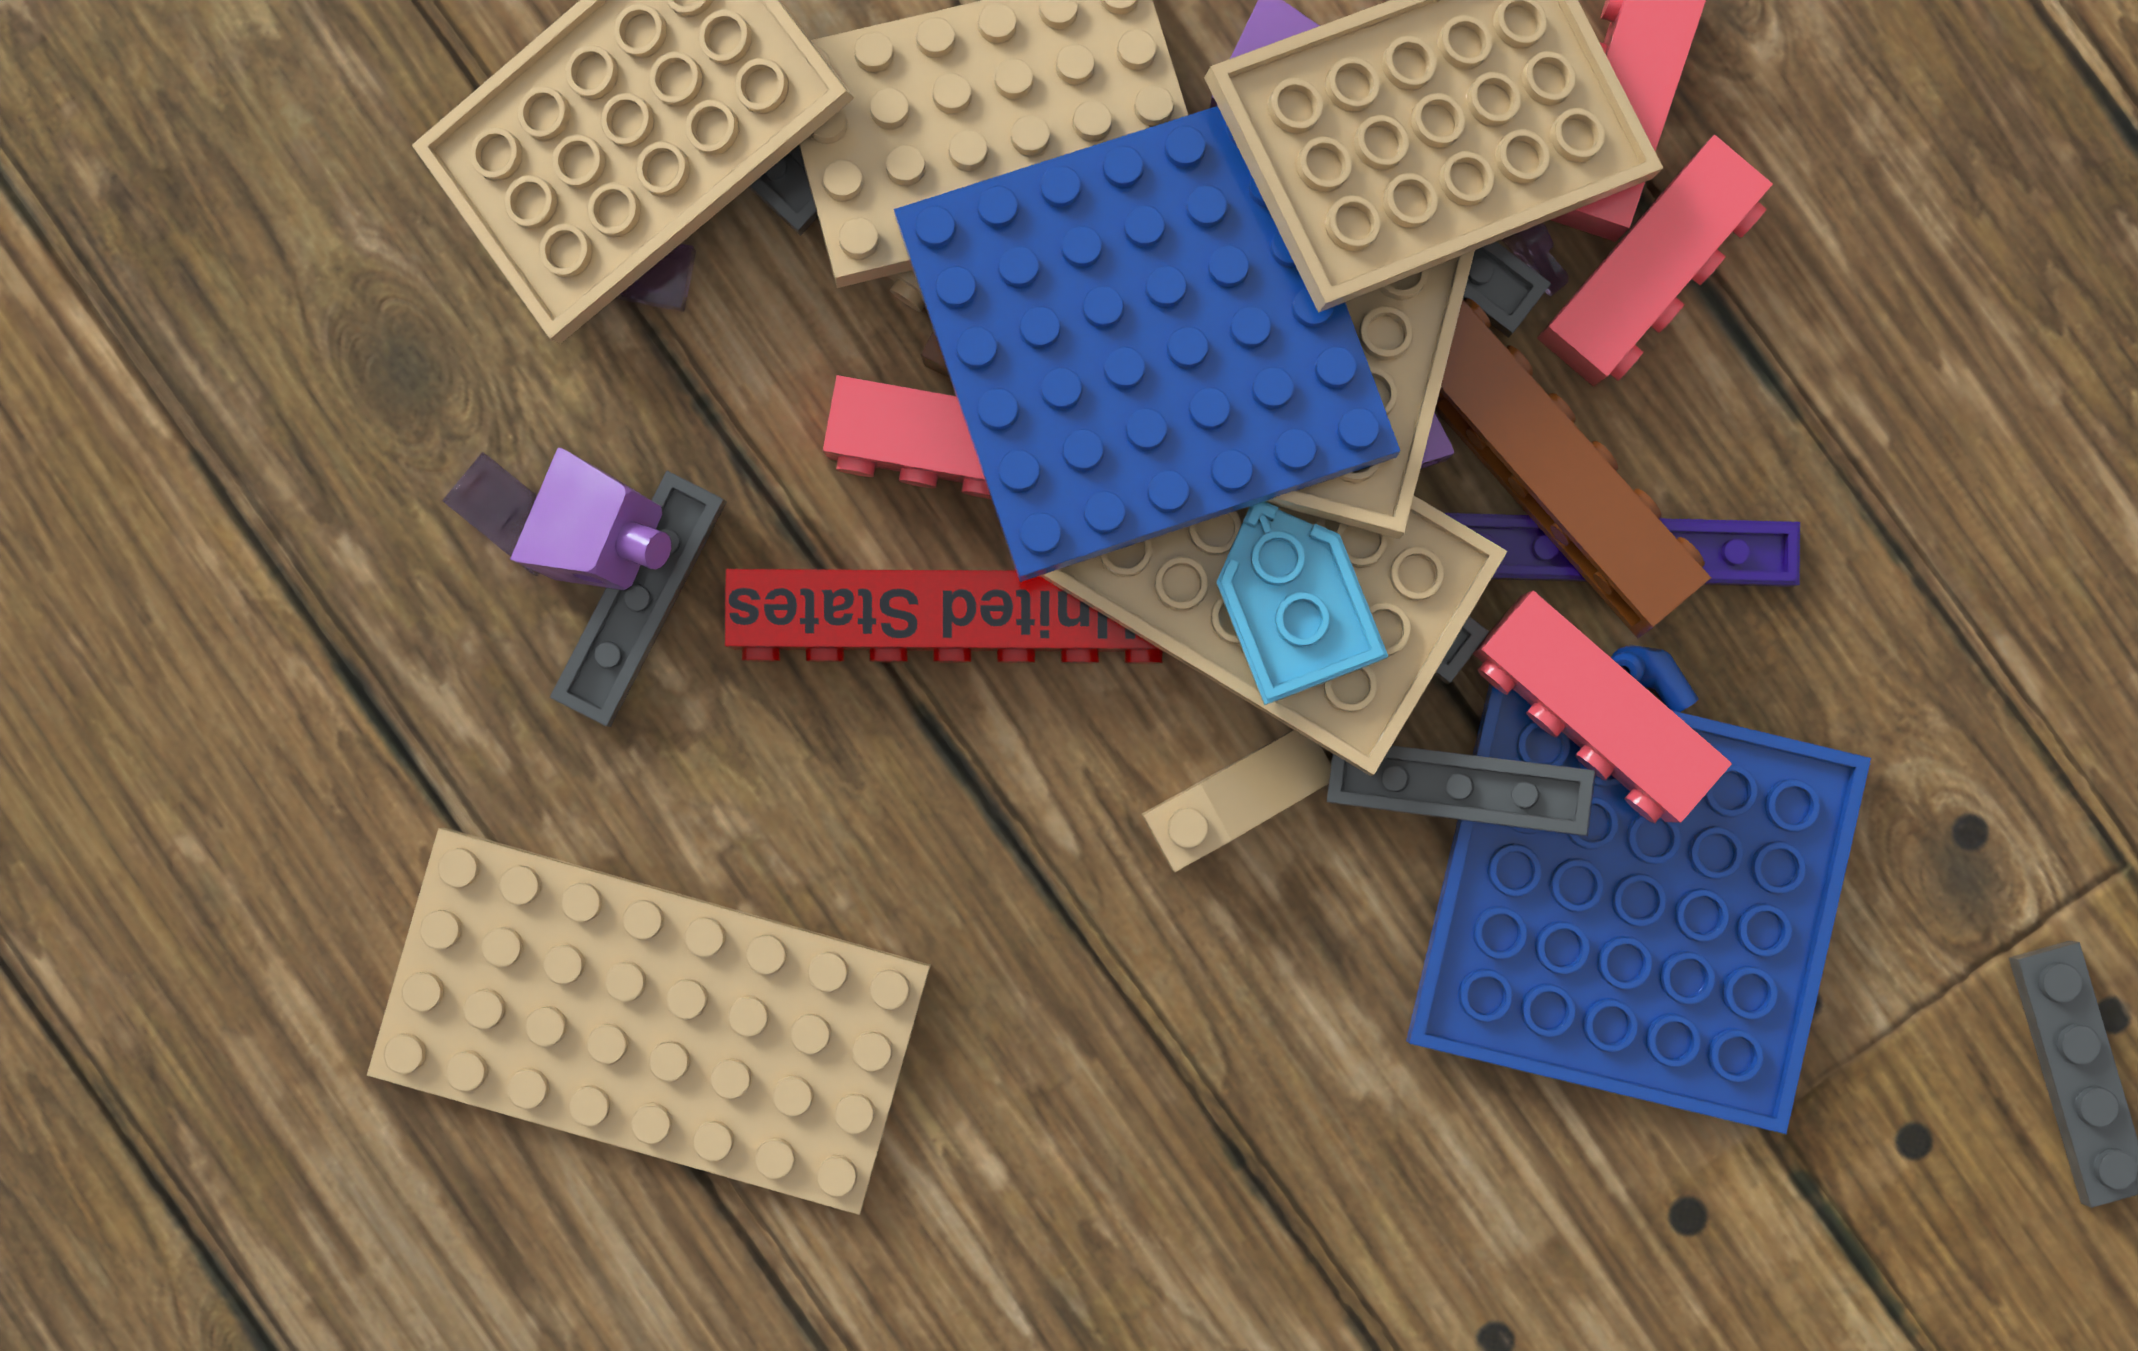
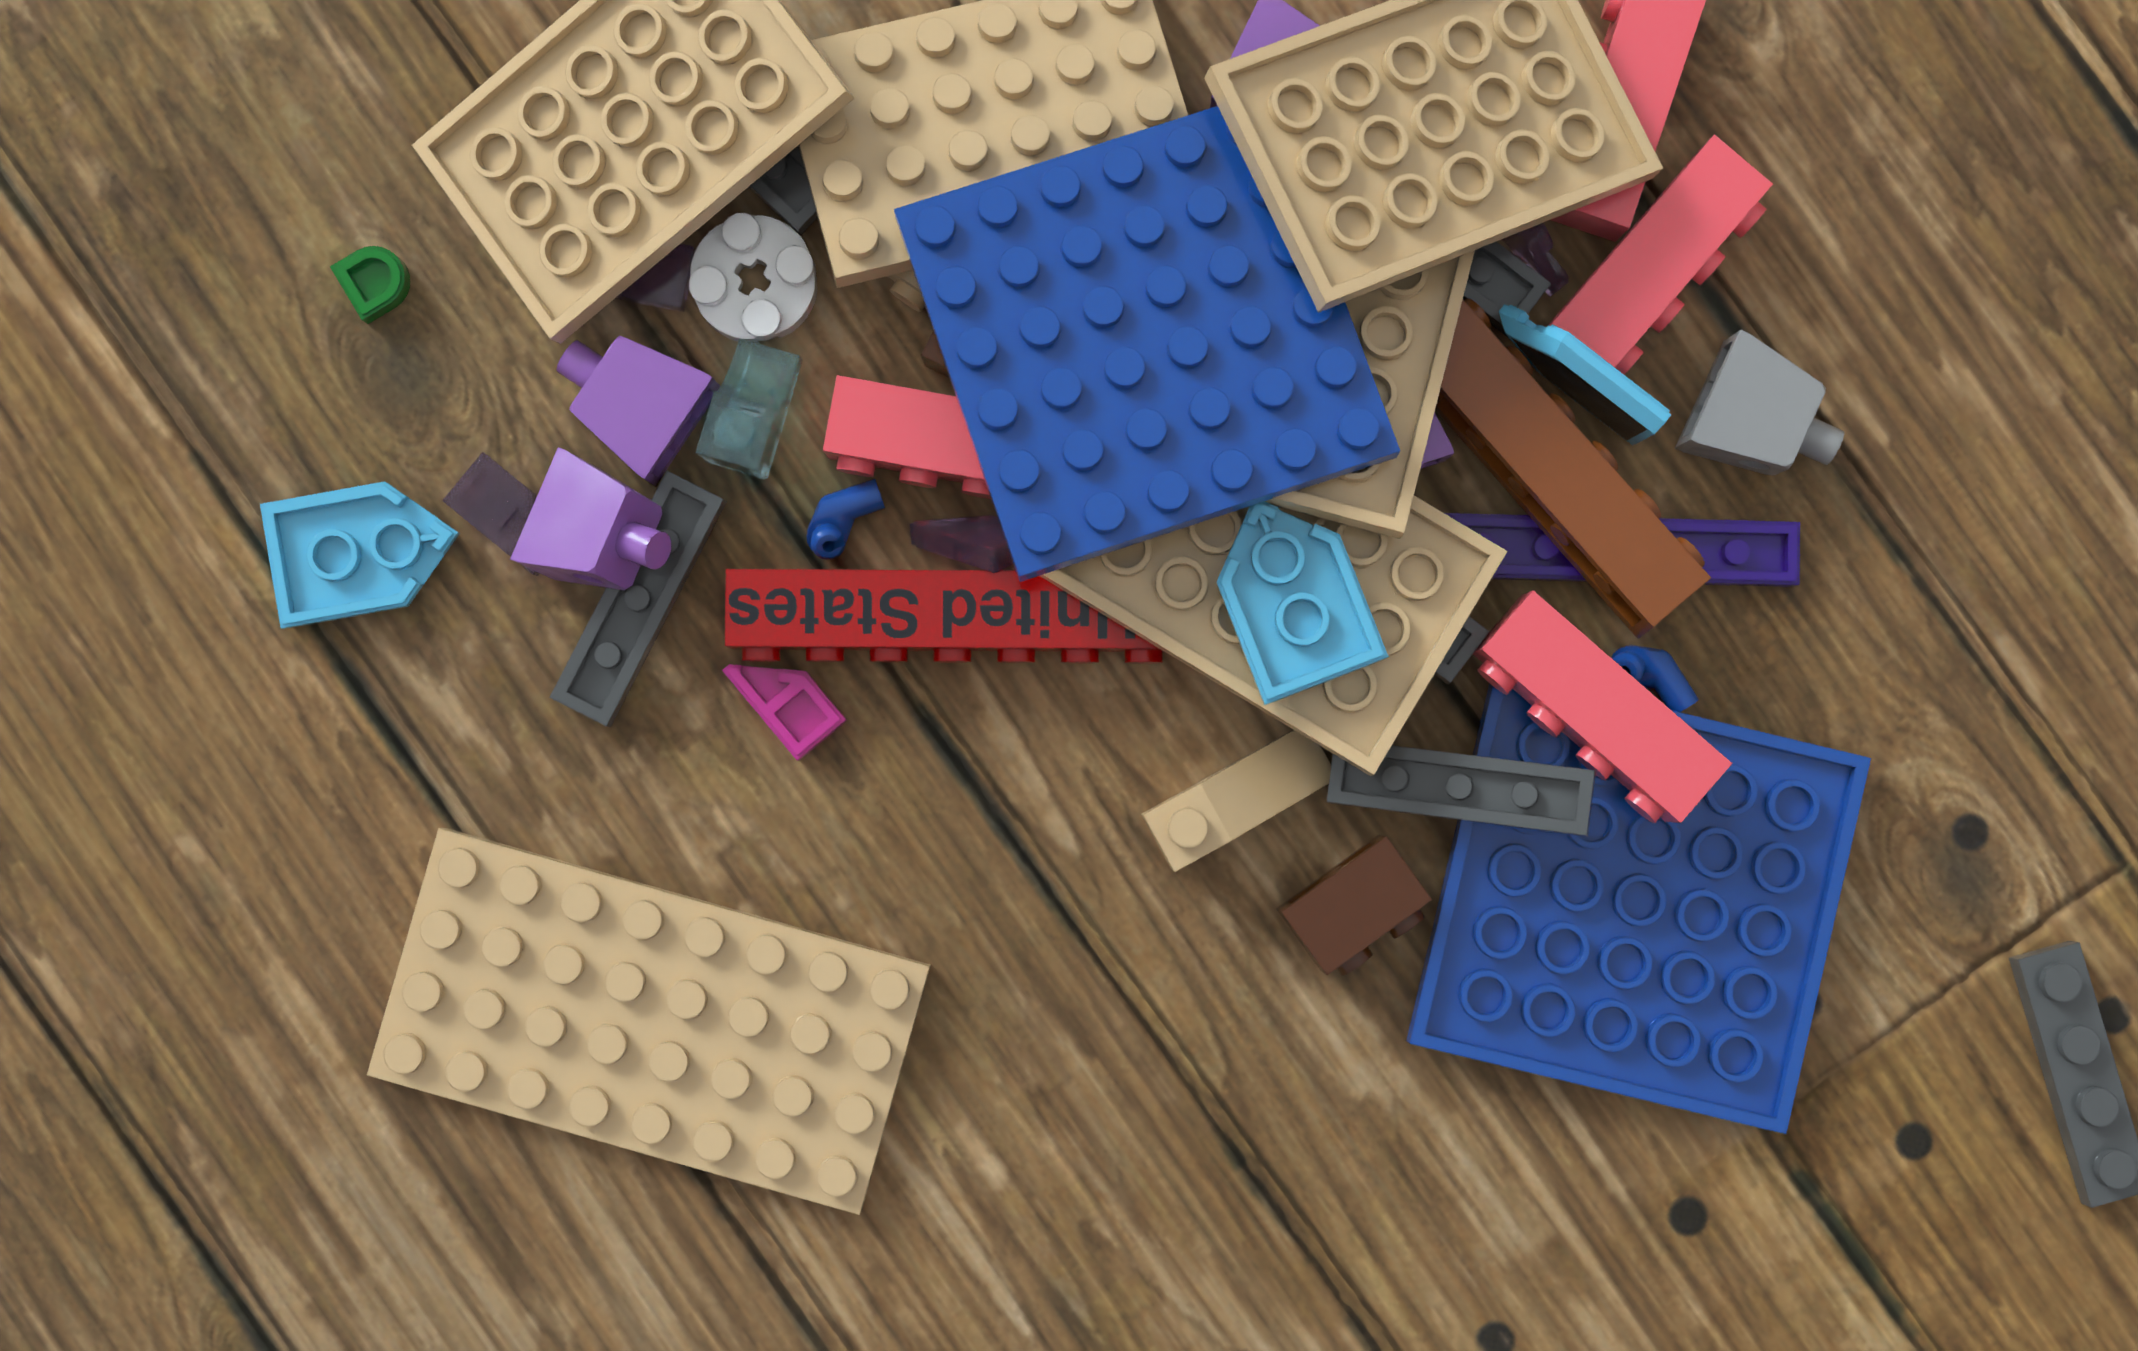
none -> medium azure tile [260,481,460,629]
none -> green tile [330,246,410,324]
none -> medium lavender torso [556,336,721,486]
none -> white plate [689,213,817,344]
none -> clear light blue arch [696,338,803,480]
none -> dark pink tile [722,664,848,761]
none -> blue arm [806,479,885,560]
none -> clear purple tile [909,515,1013,573]
none -> reddish brown brick [1276,835,1432,976]
none -> medium azure tile [1499,304,1671,446]
none -> light grey torso [1675,330,1844,475]

